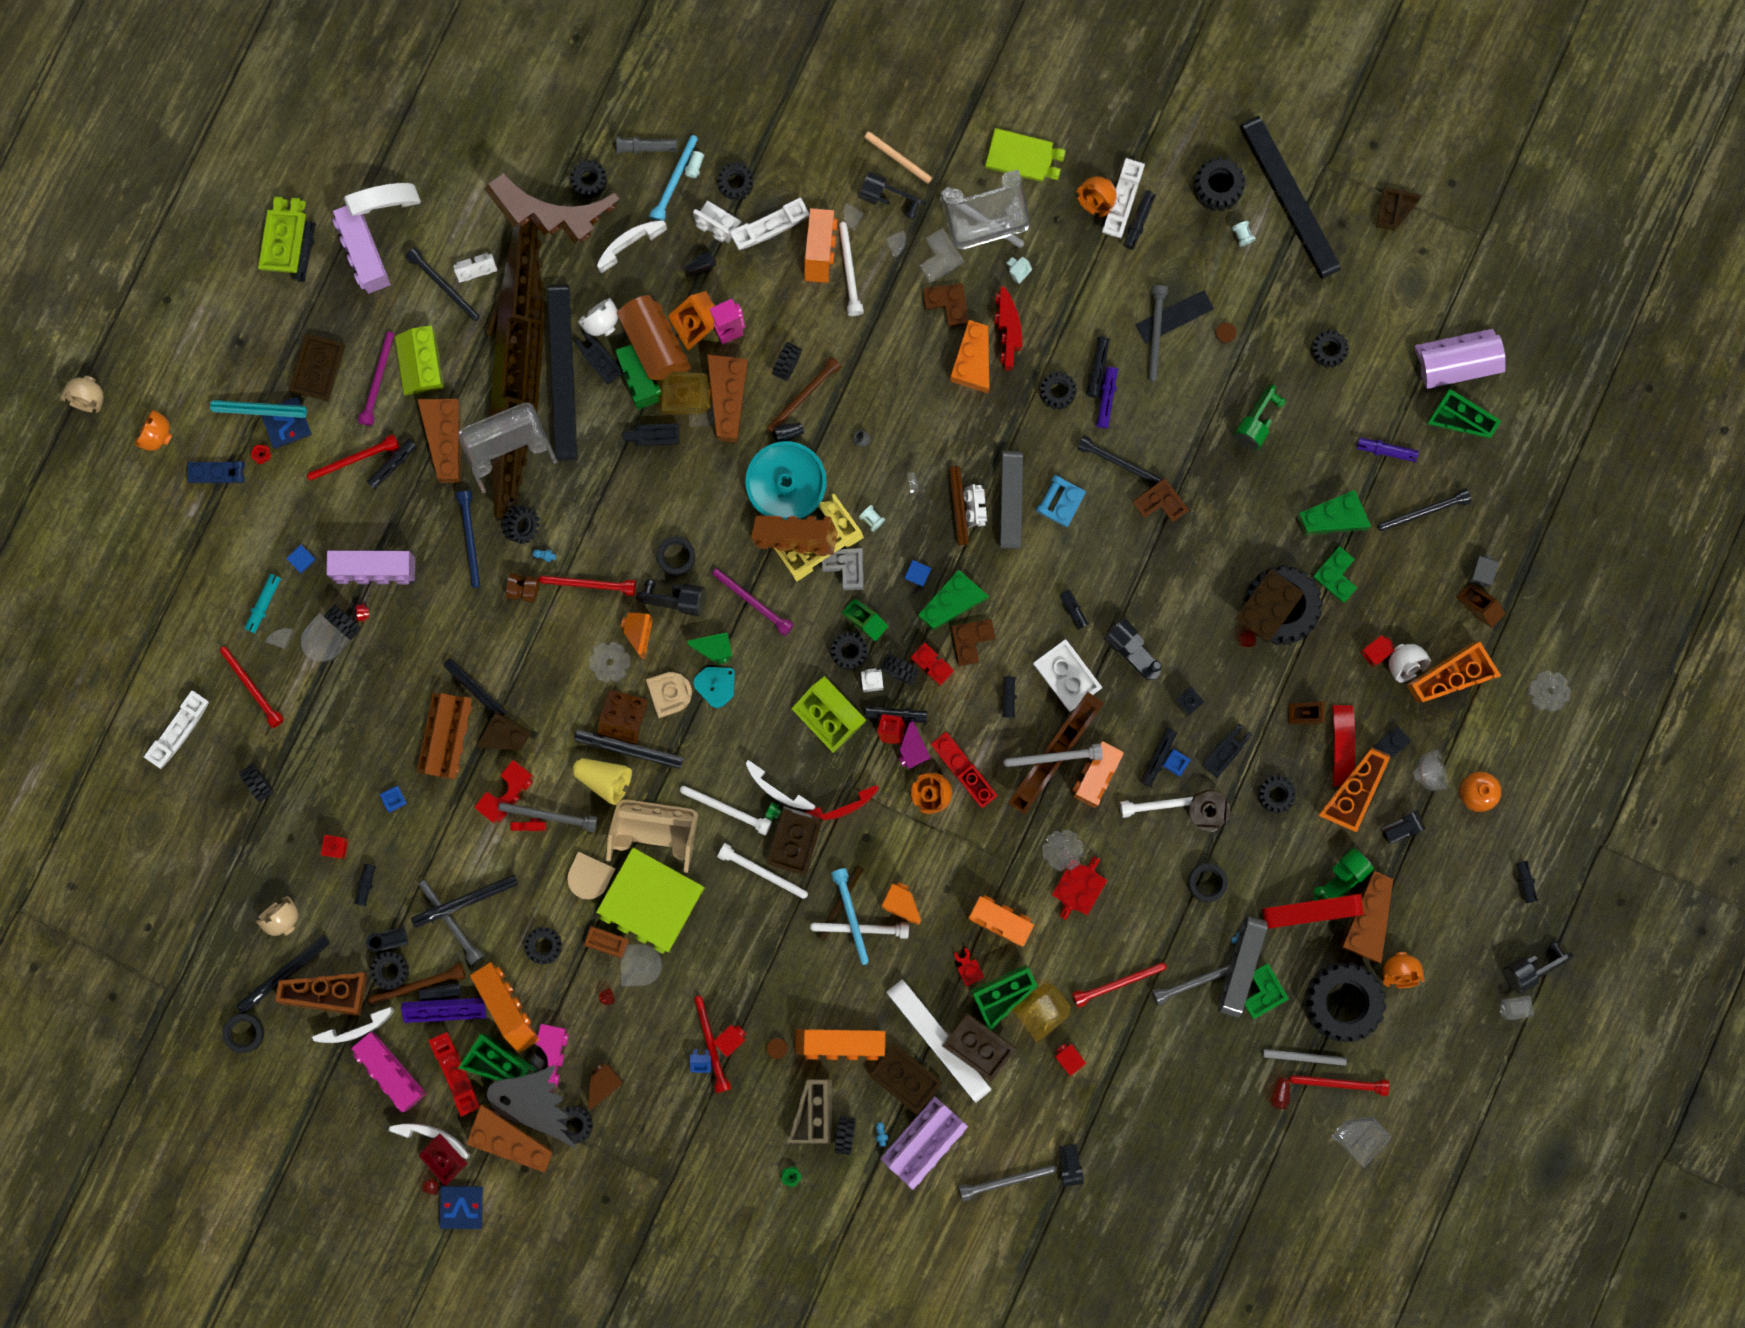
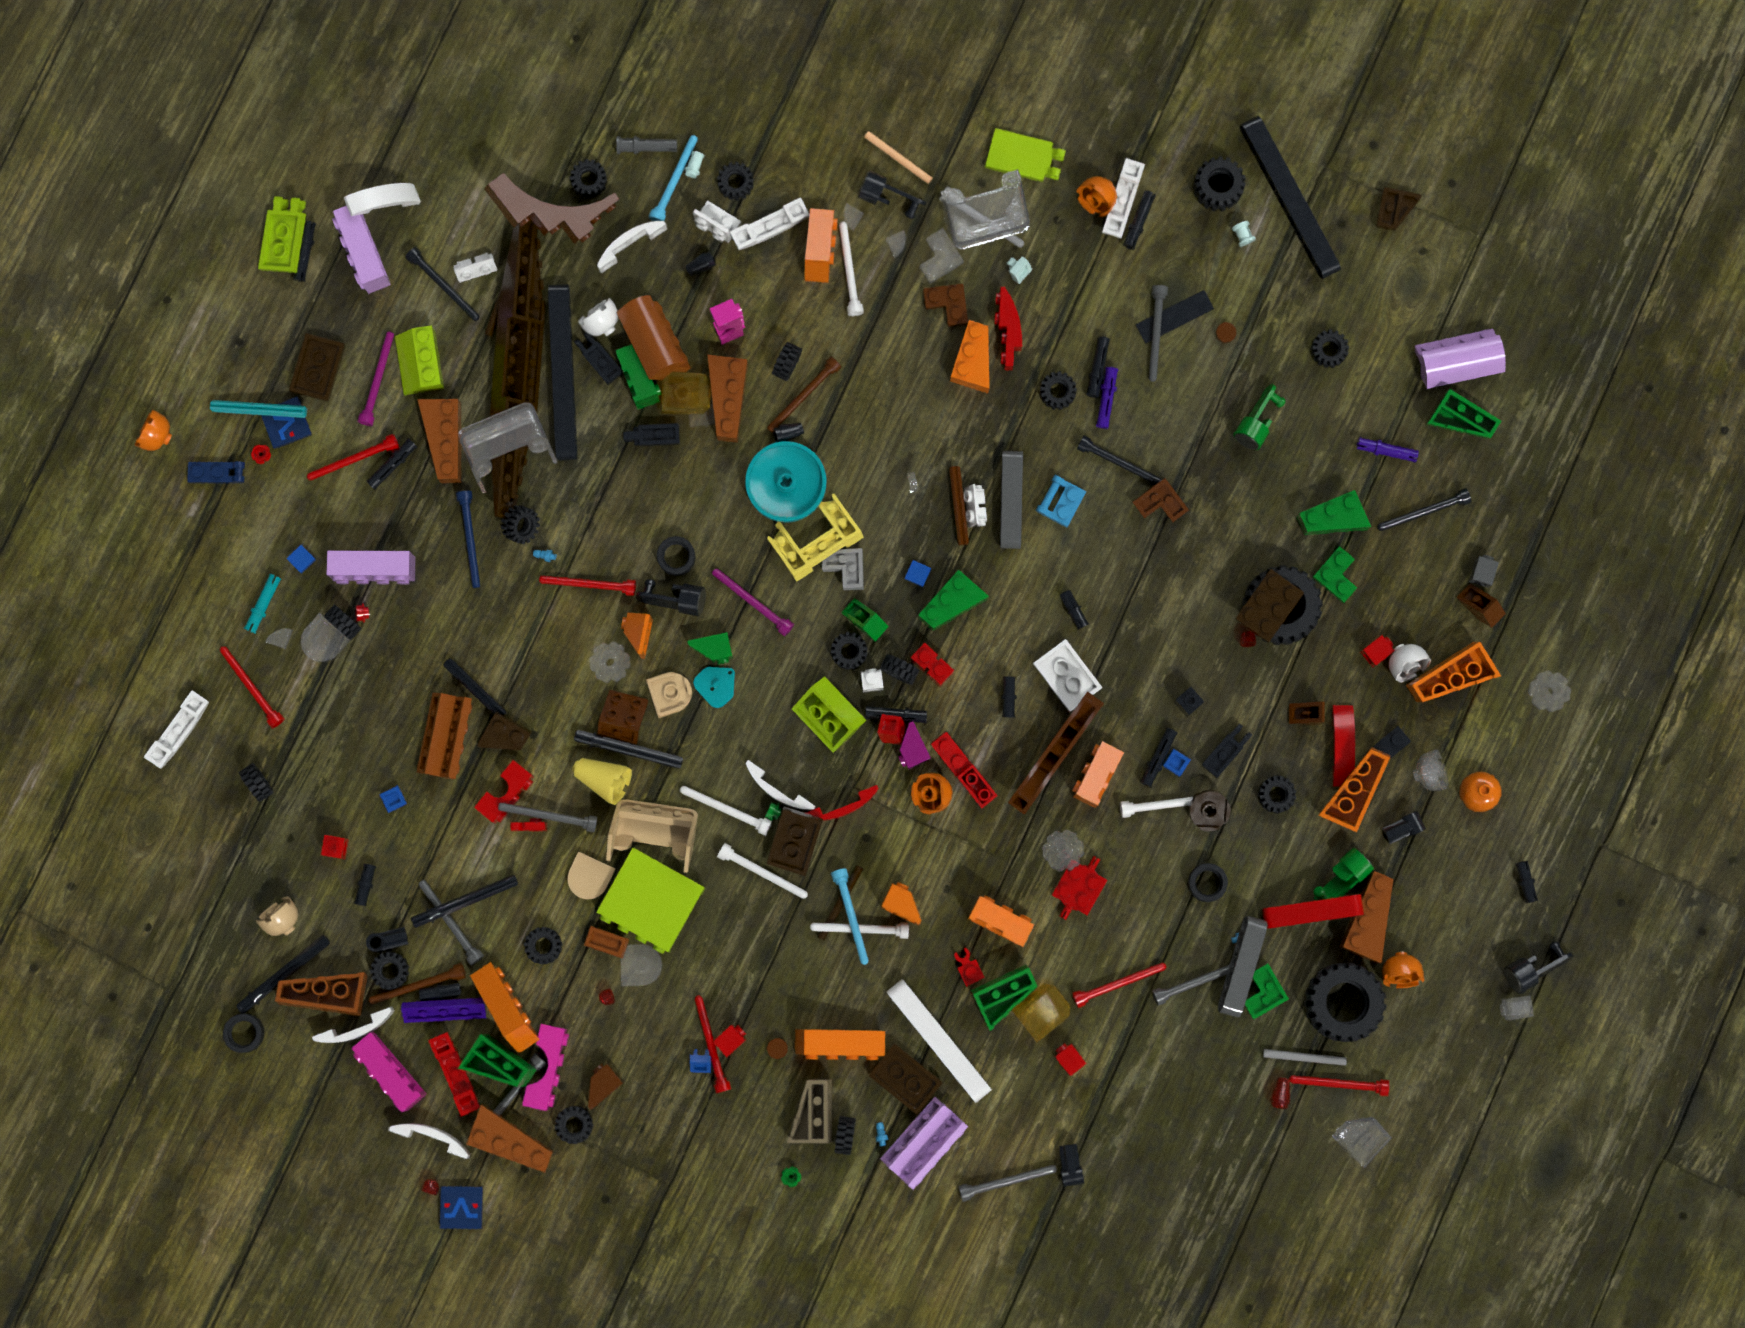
tan cylinder [61,376,104,413] -> none
dark red tile [418,1133,468,1186] -> none
dark grey piece [487,1065,577,1149] -> none
reddish brown wheel [506,573,539,603] -> none
orange slope [668,291,715,350] -> none
dark orange wedge [751,516,838,556] -> none
dark grey hinge [853,429,871,447] -> none
light aqua bush [859,505,886,532] -> none
dark brown plate [942,1012,1016,1082] -> none
reddish brown plate [952,619,995,667] -> none
light grey piece [1004,744,1103,767] -> none
black piece [1103,618,1162,680] -> none

